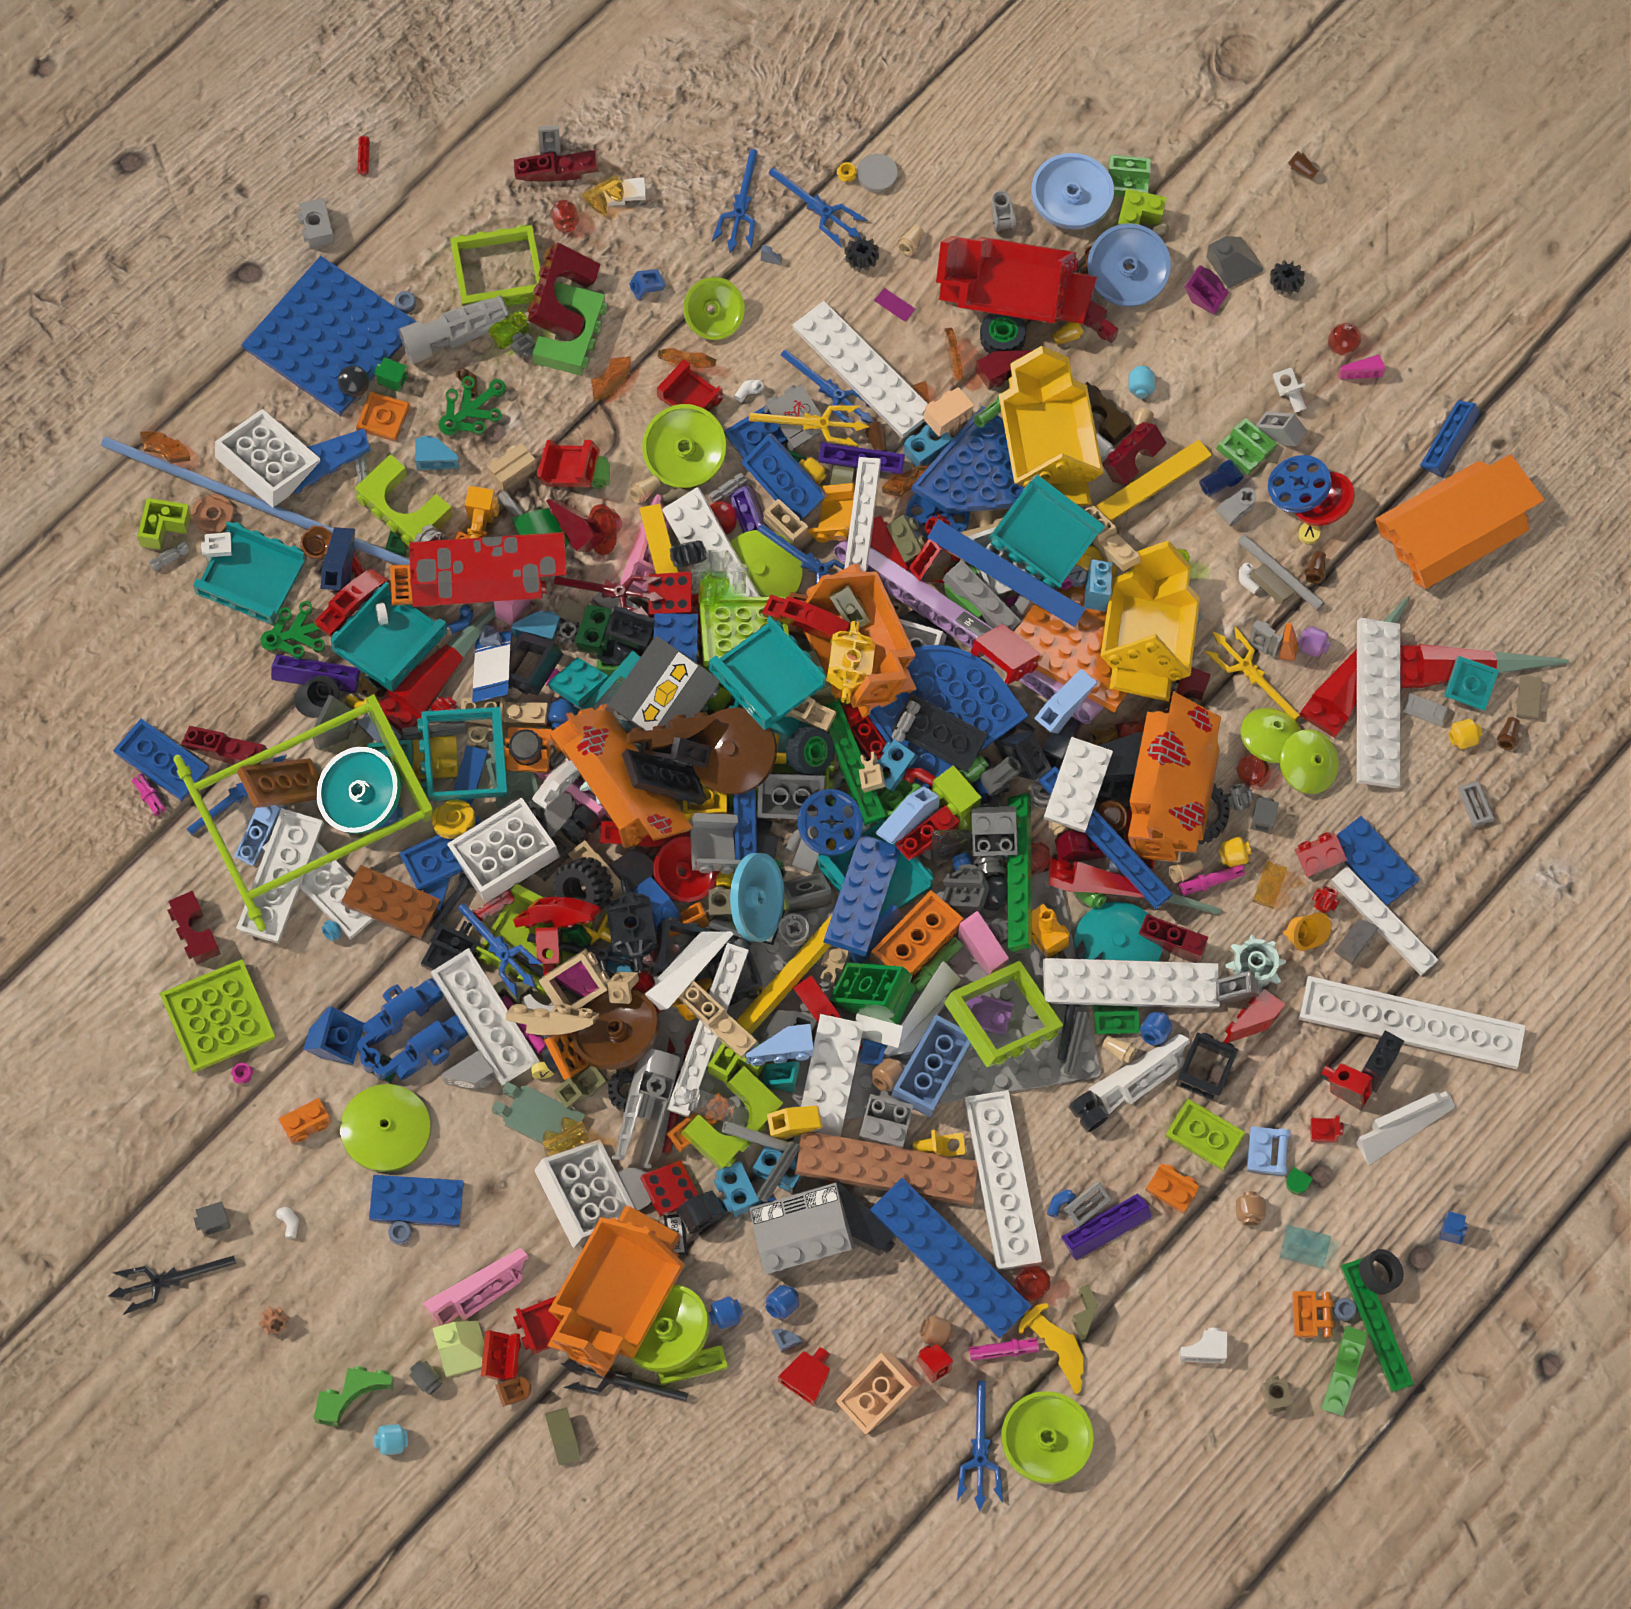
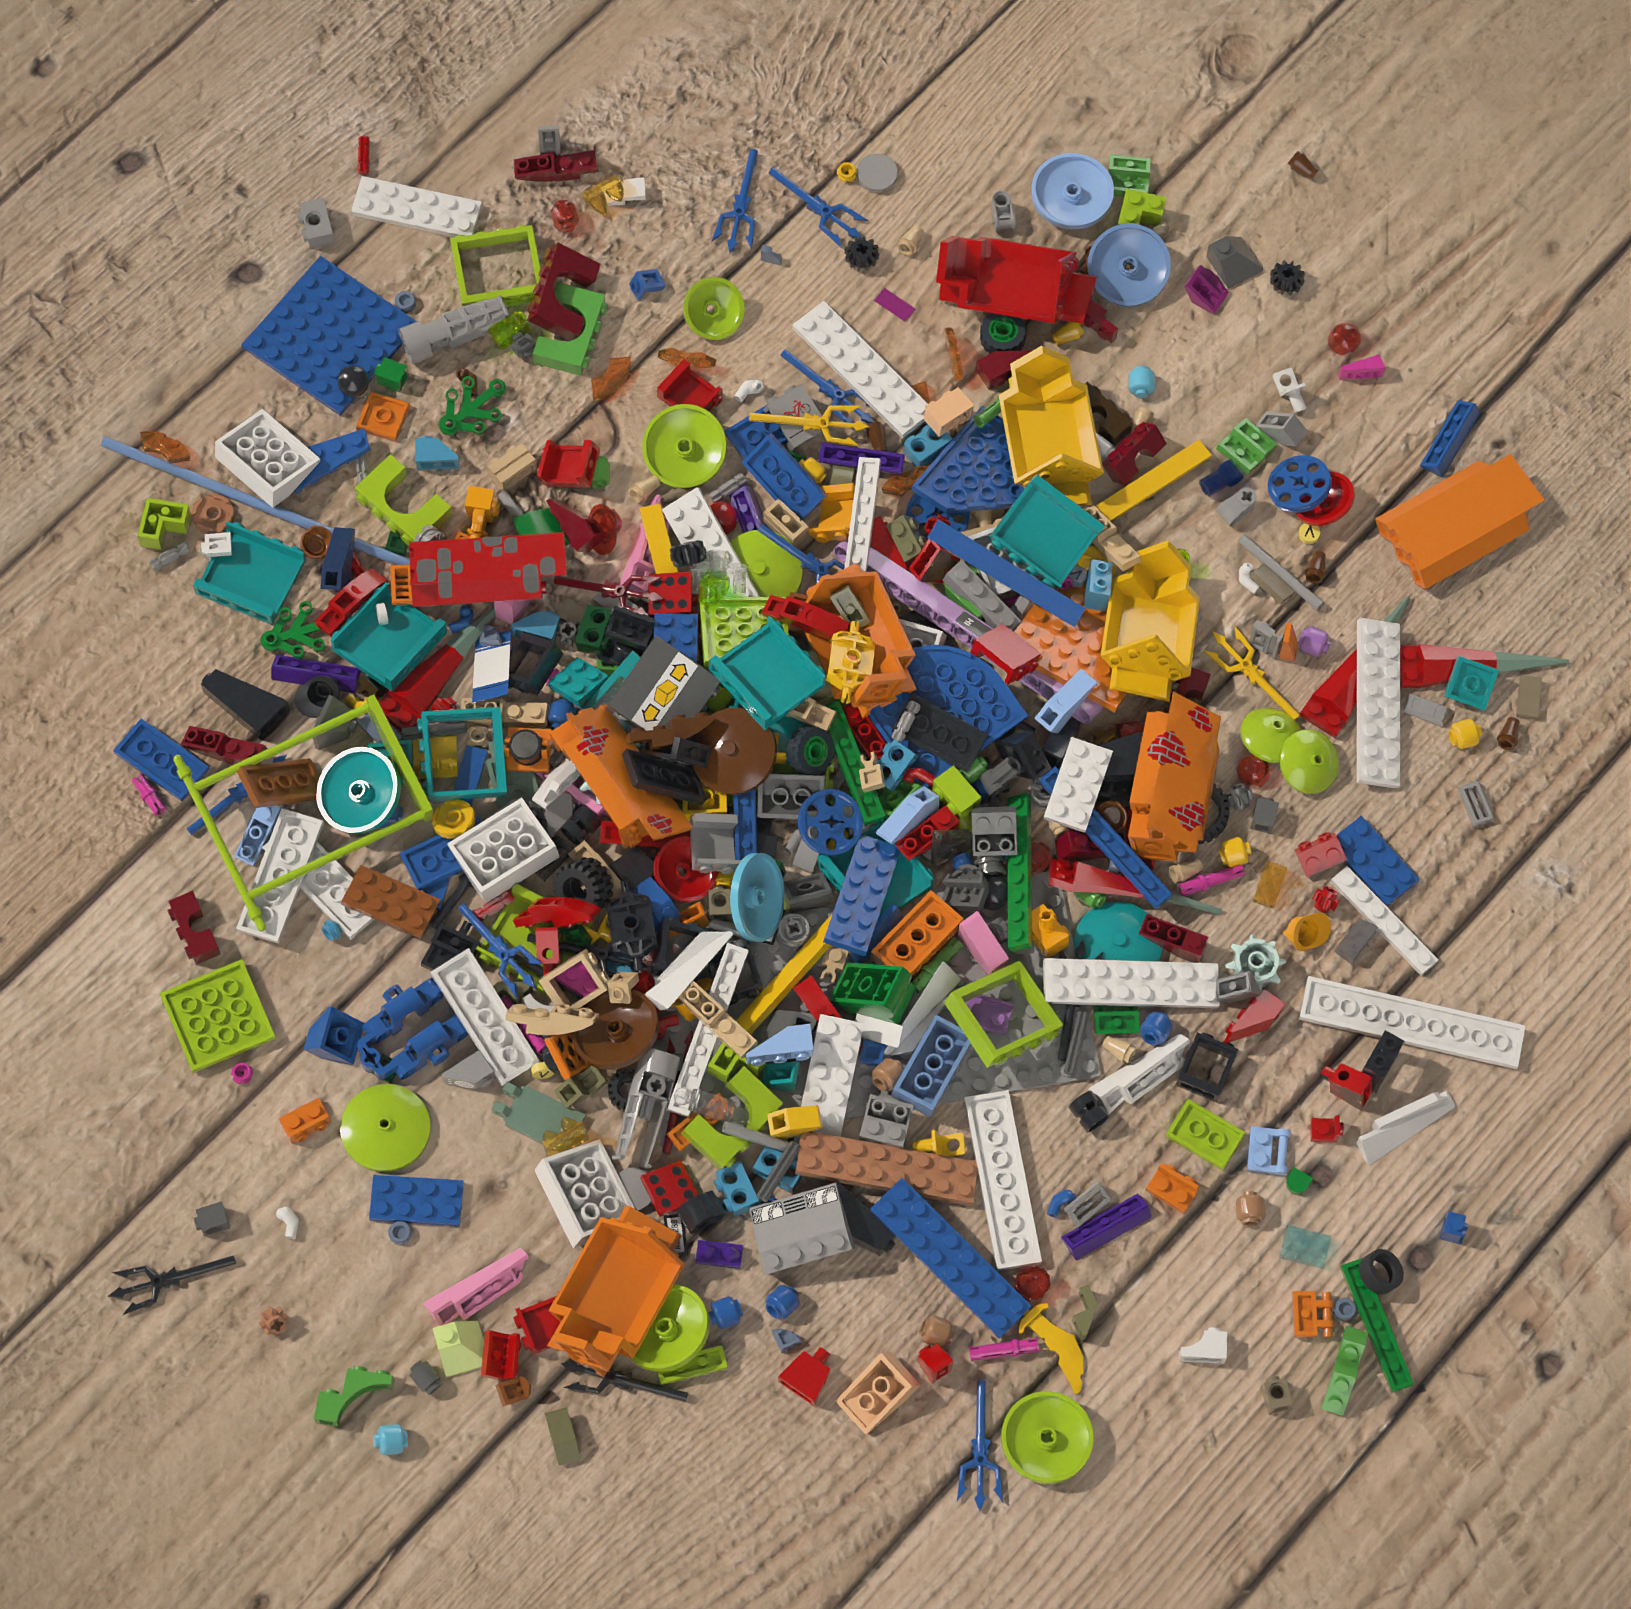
none -> black slope [201,669,289,740]
none -> white plate [351,176,482,237]
none -> red arm [657,1014,679,1040]
none -> dark purple tile [695,1240,743,1269]

